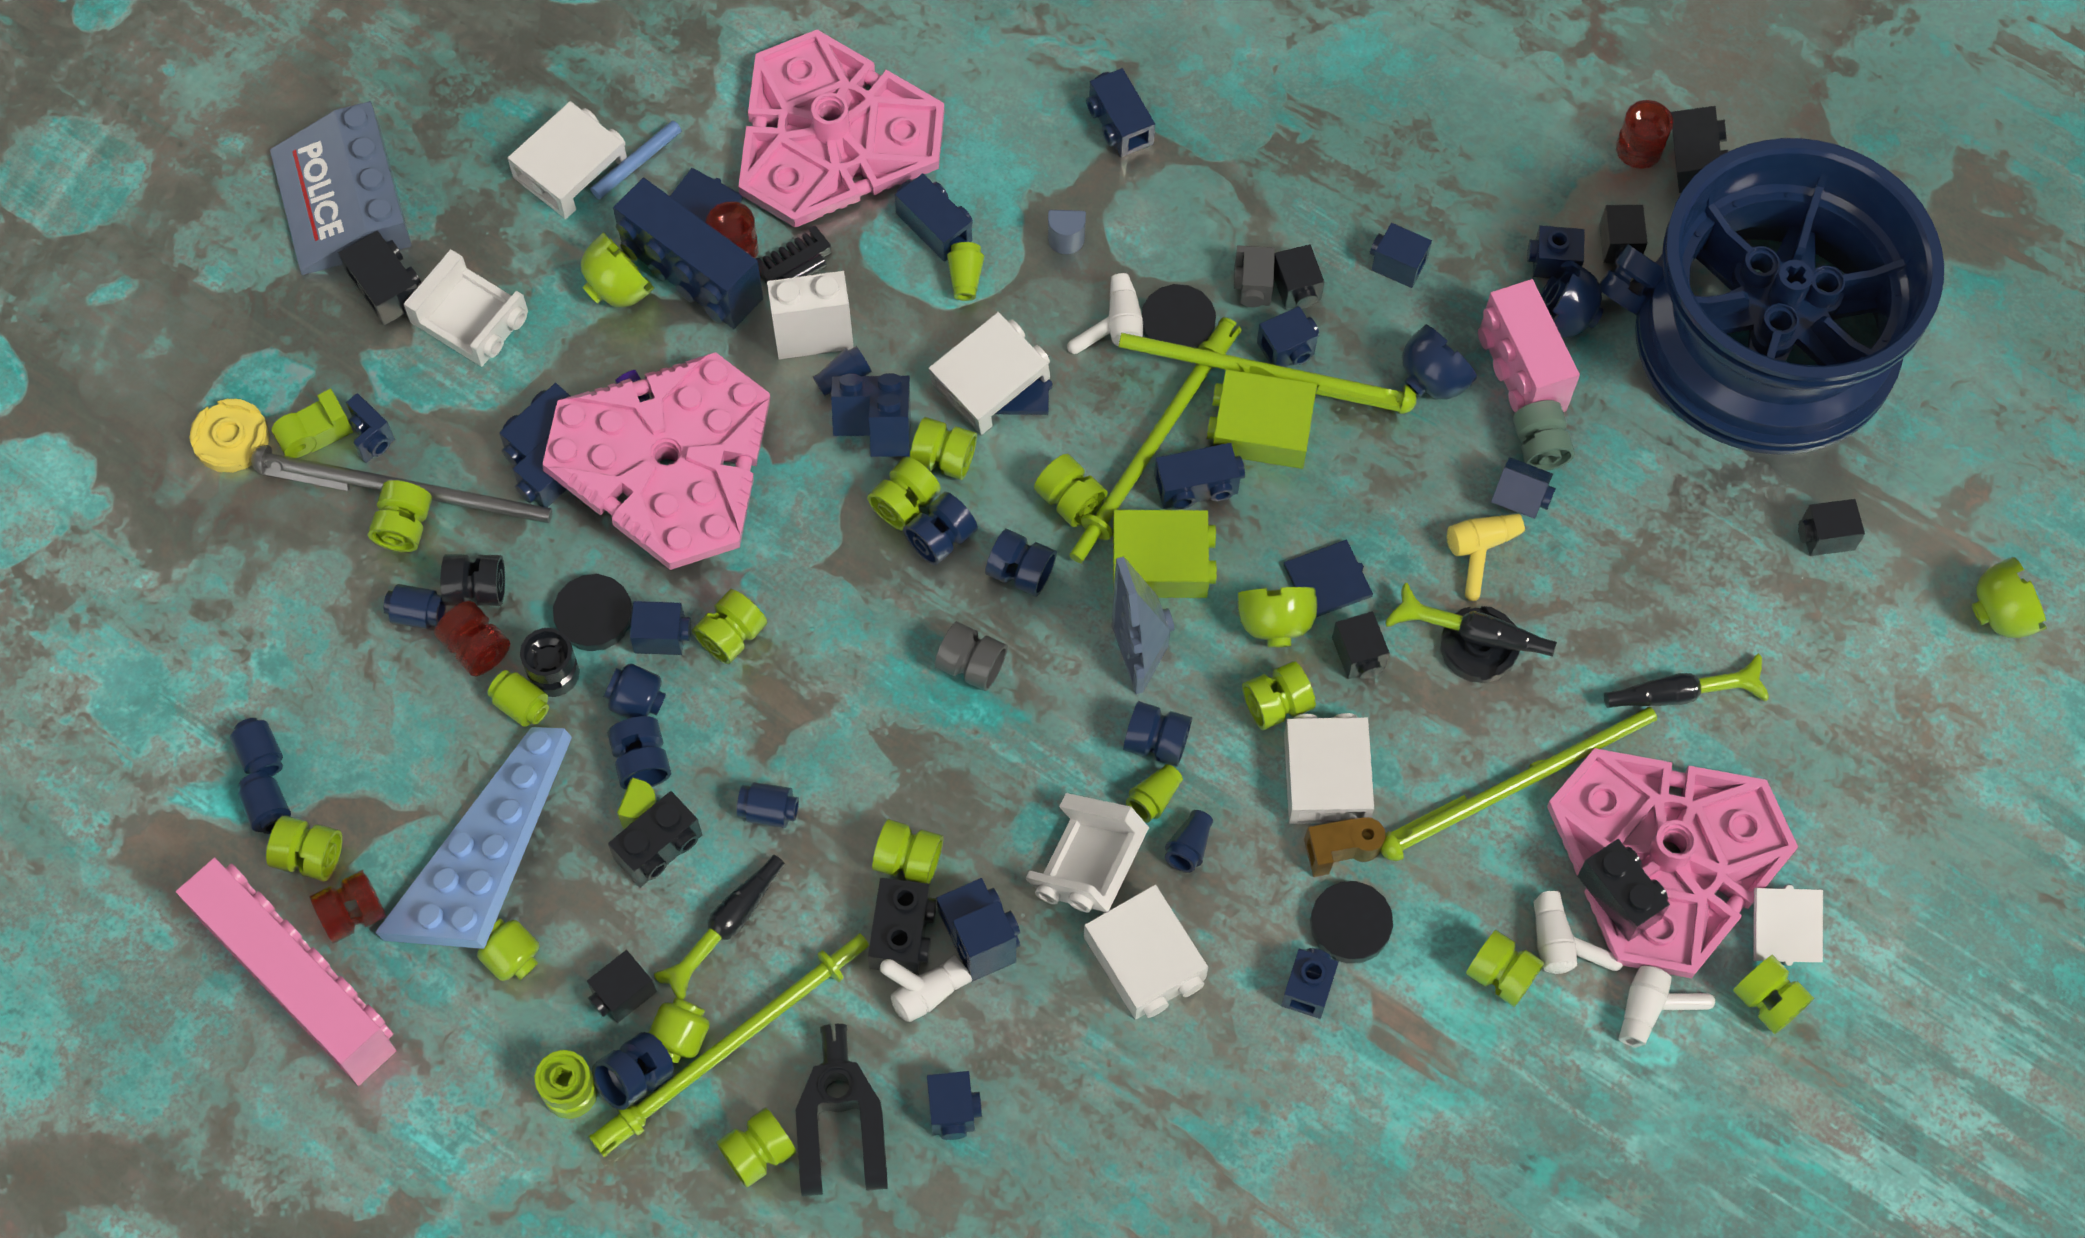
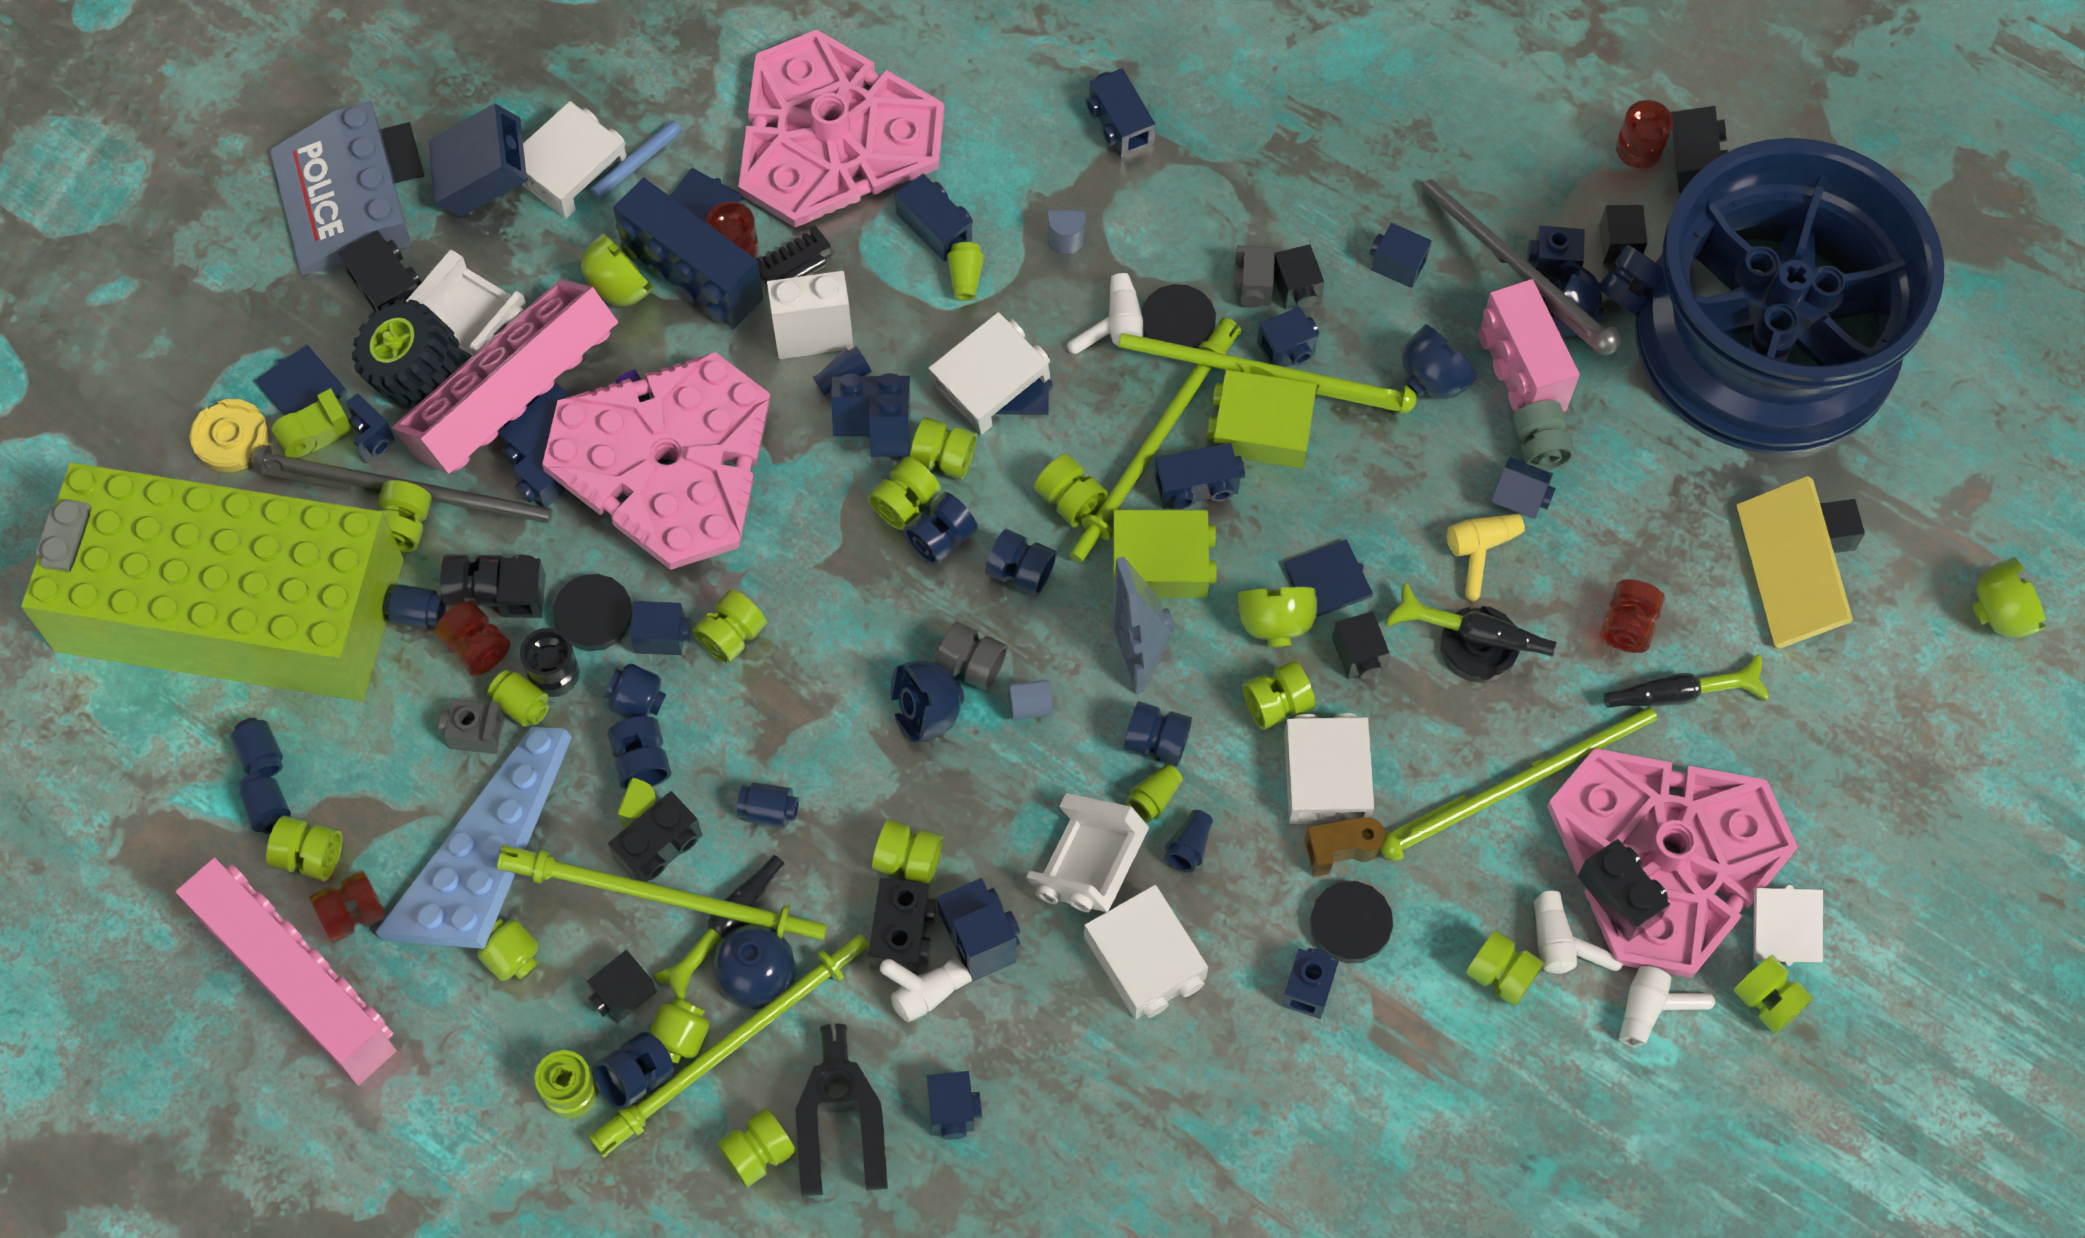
none -> lime piece [21,462,404,702]
none -> dark blue piece [256,344,347,415]
none -> black wheel [352,299,460,406]
none -> black sticker [381,122,424,183]
none -> bright pink brick [391,279,618,474]
none -> dark blue brick [429,103,527,217]
none -> dark grey brick [439,700,505,754]
none -> black brick [497,554,546,618]
none -> lime bar [497,844,827,941]
none -> dark blue cylinder [712,923,796,1010]
none -> dark blue cylinder [890,661,964,742]
none -> sand blue brick [1009,680,1053,721]
none -> flat silver bar [1422,179,1621,355]
none -> clear red wheel [1600,579,1666,653]
none -> light yellow tile [1737,476,1853,649]

